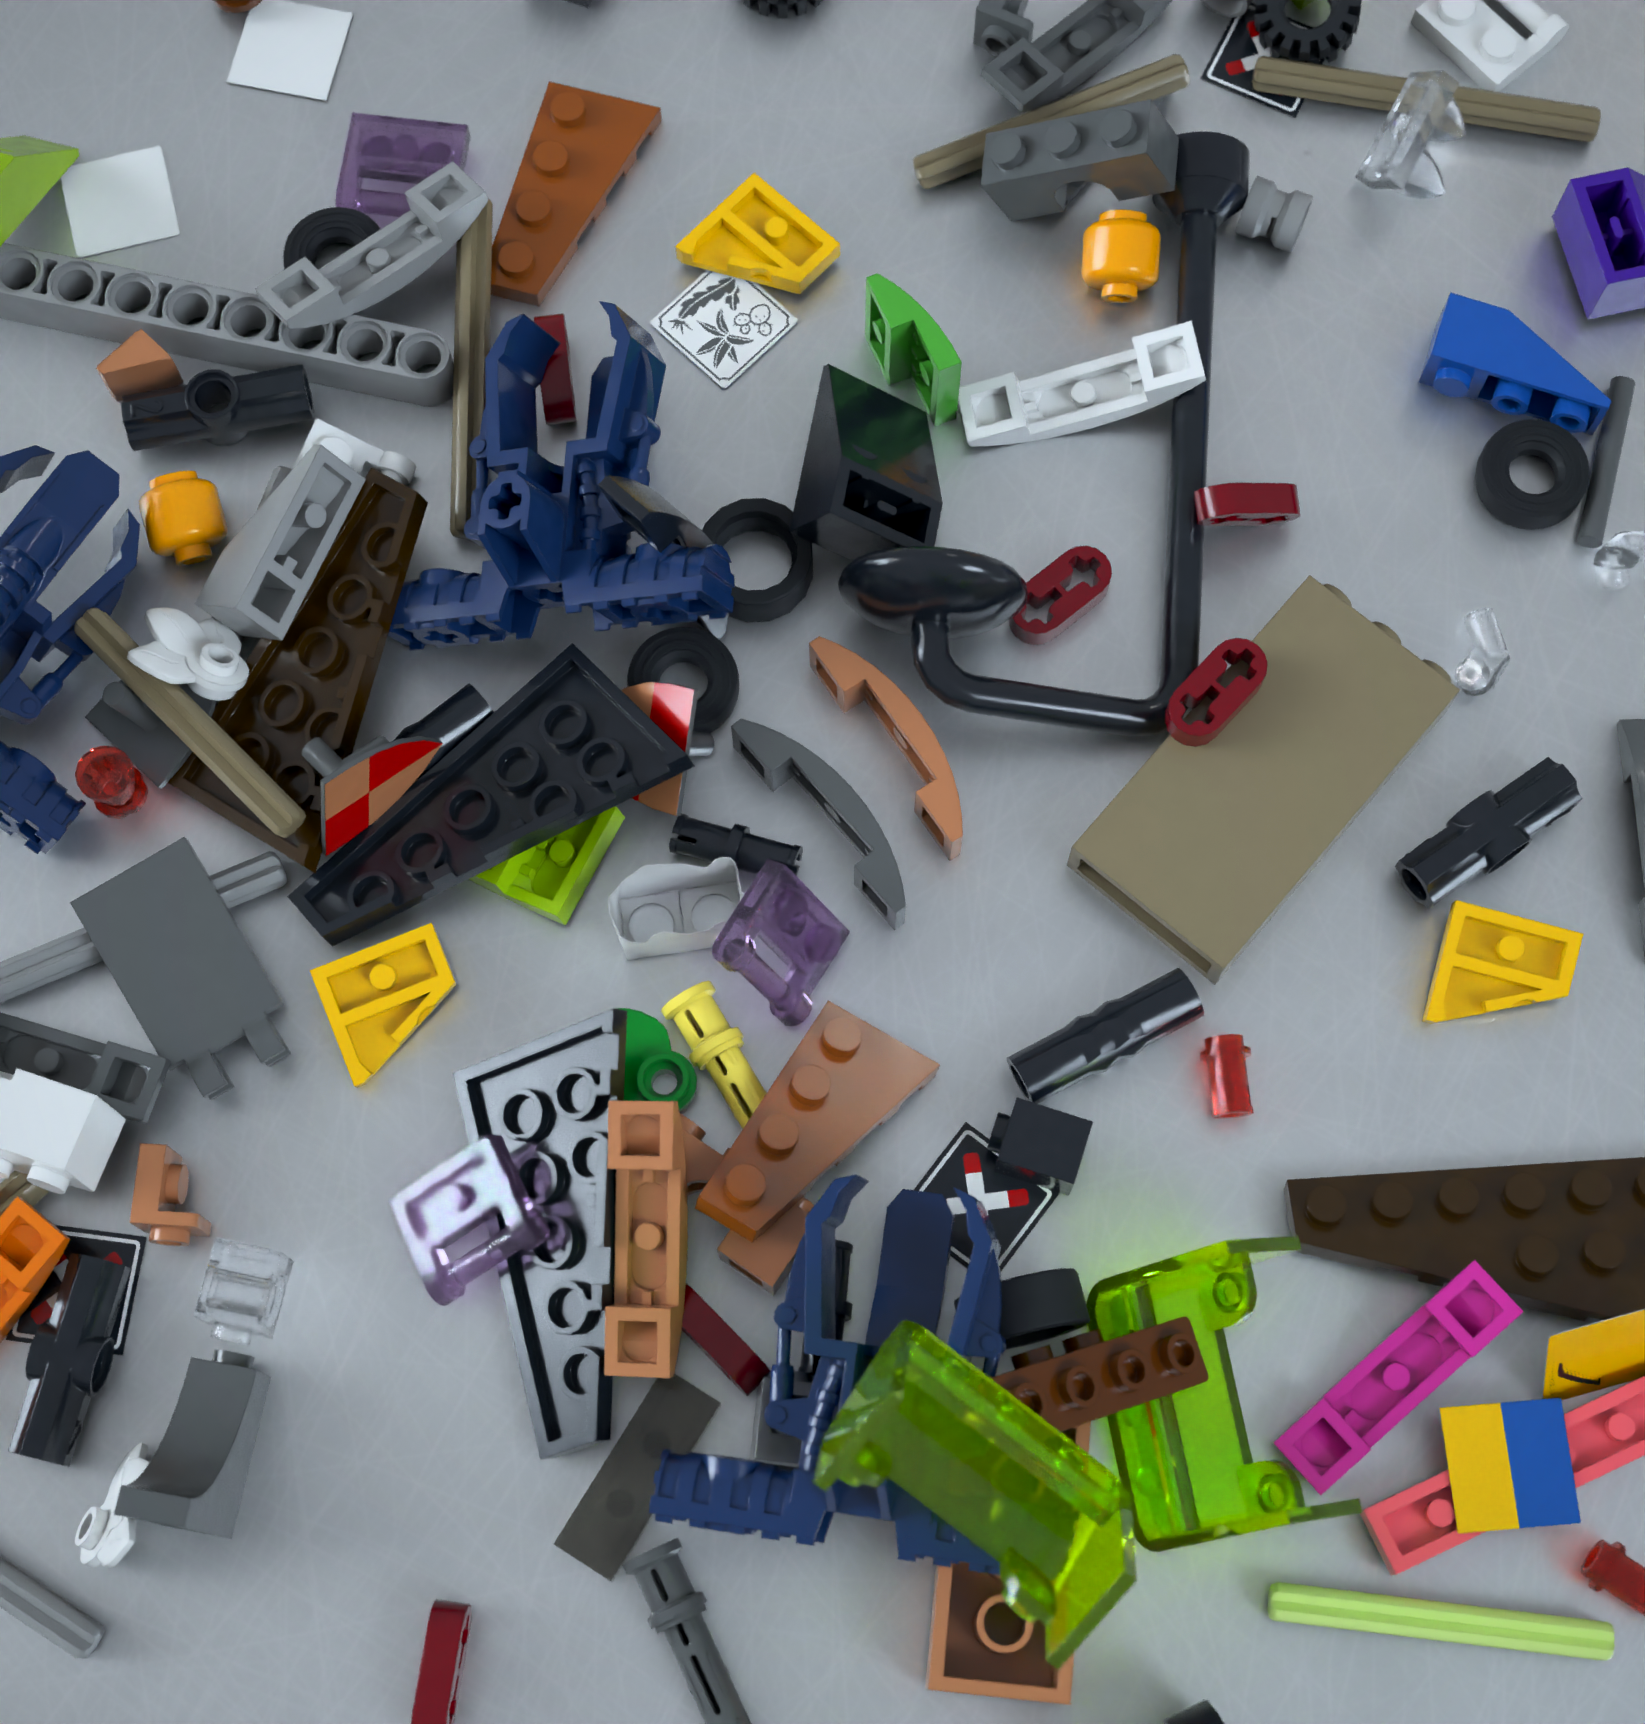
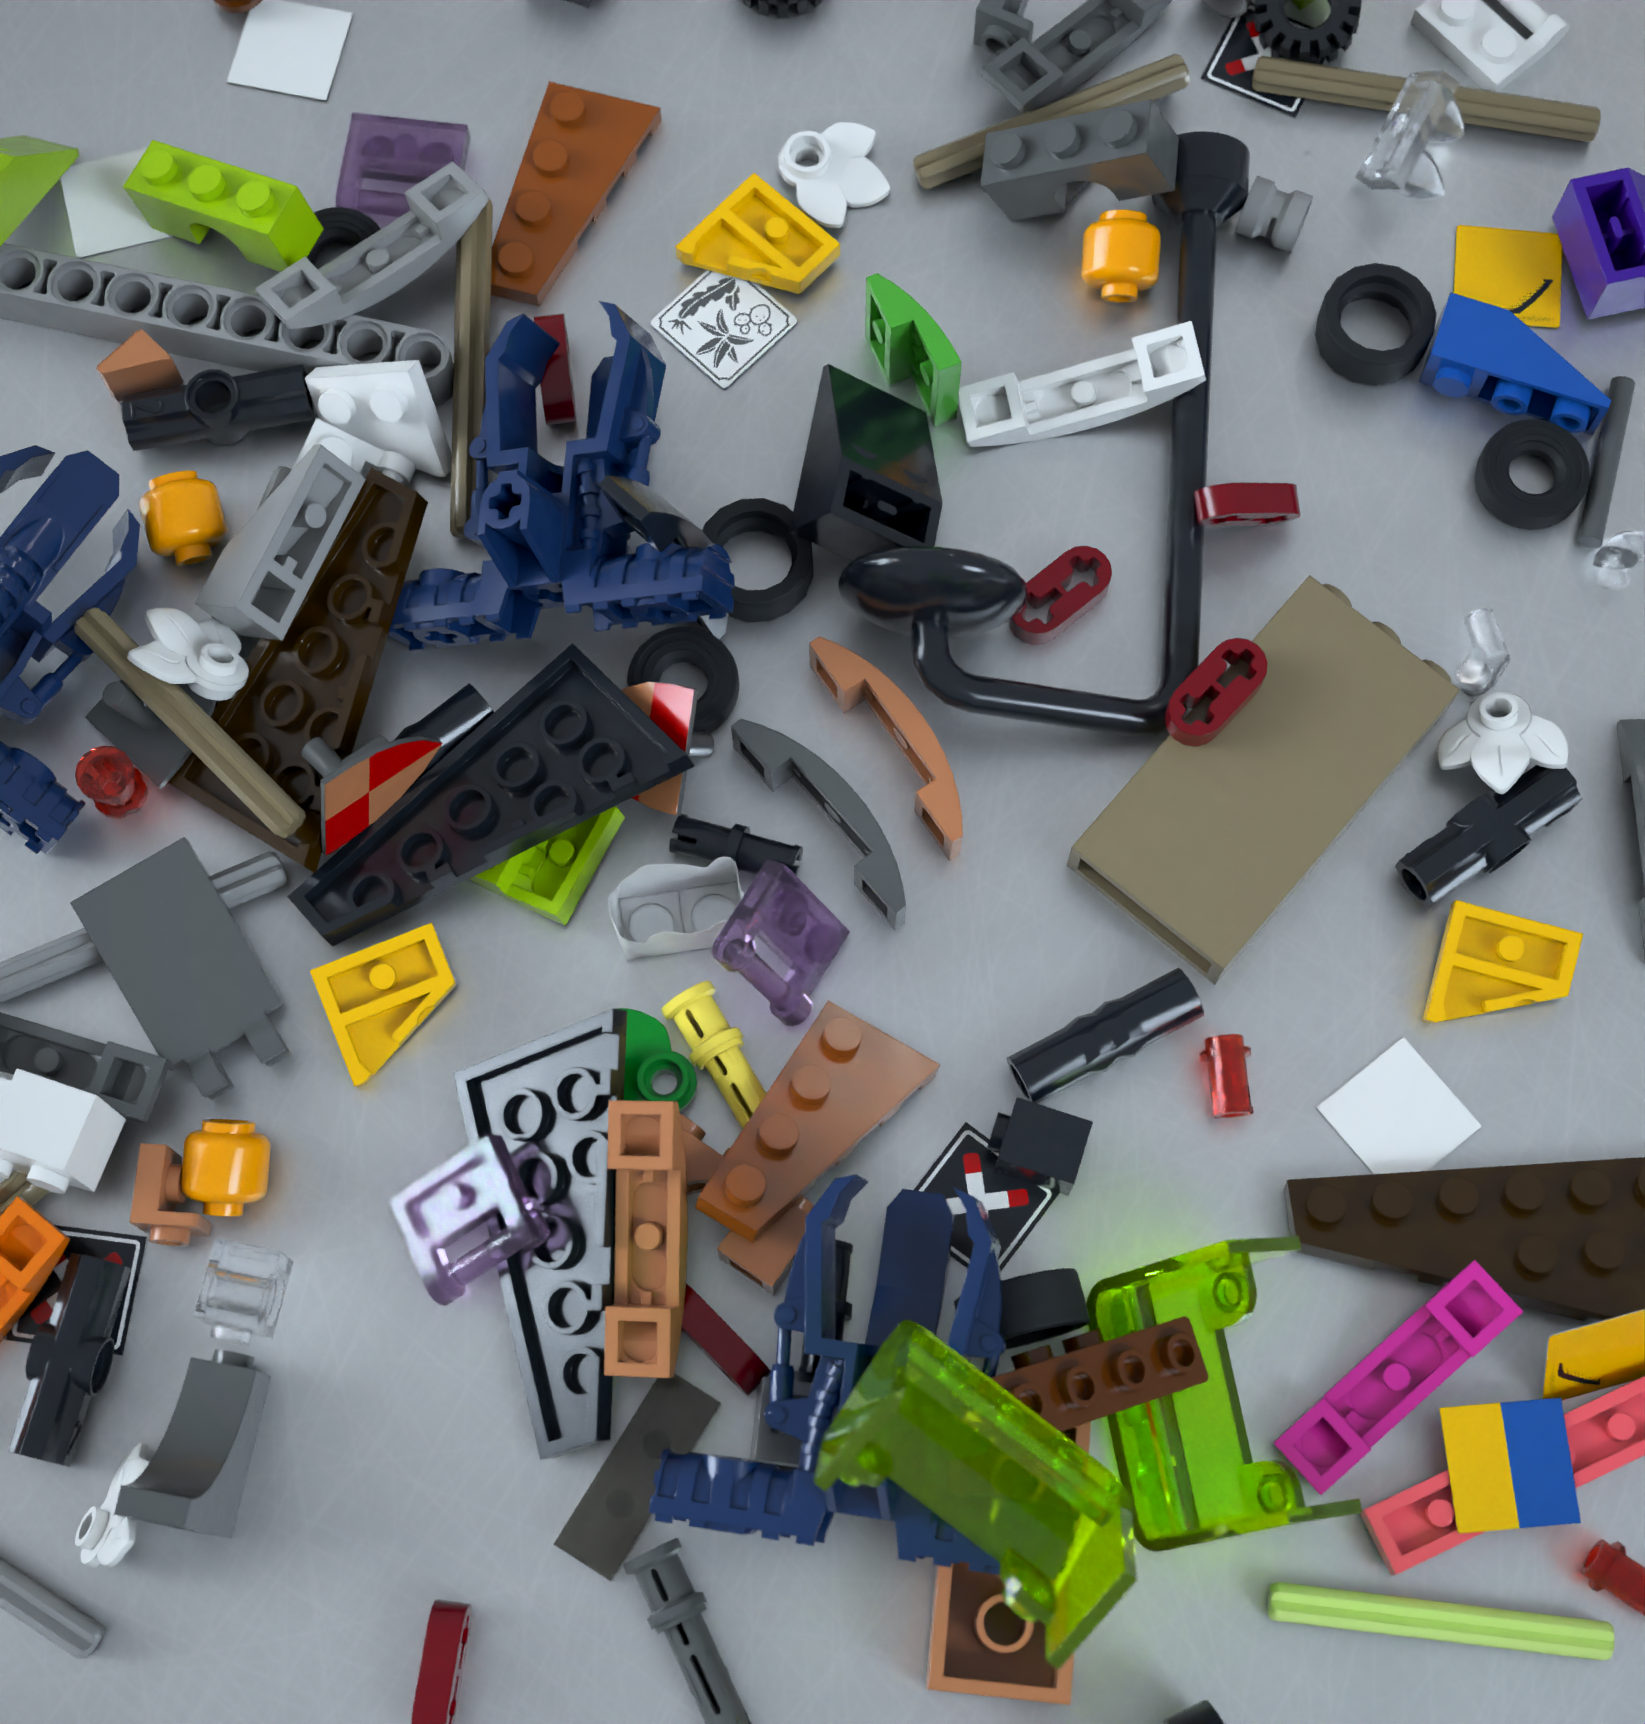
none -> lime arch [123,140,324,272]
none -> light orange head [181,1119,271,1216]
none -> white wing [304,360,452,477]
none -> white plate [778,122,890,228]
none -> black tyre [1315,263,1437,386]
none -> white sticker [1316,1037,1482,1174]
none -> white plate [1438,691,1569,794]
none -> yellow sticker [1454,225,1562,328]

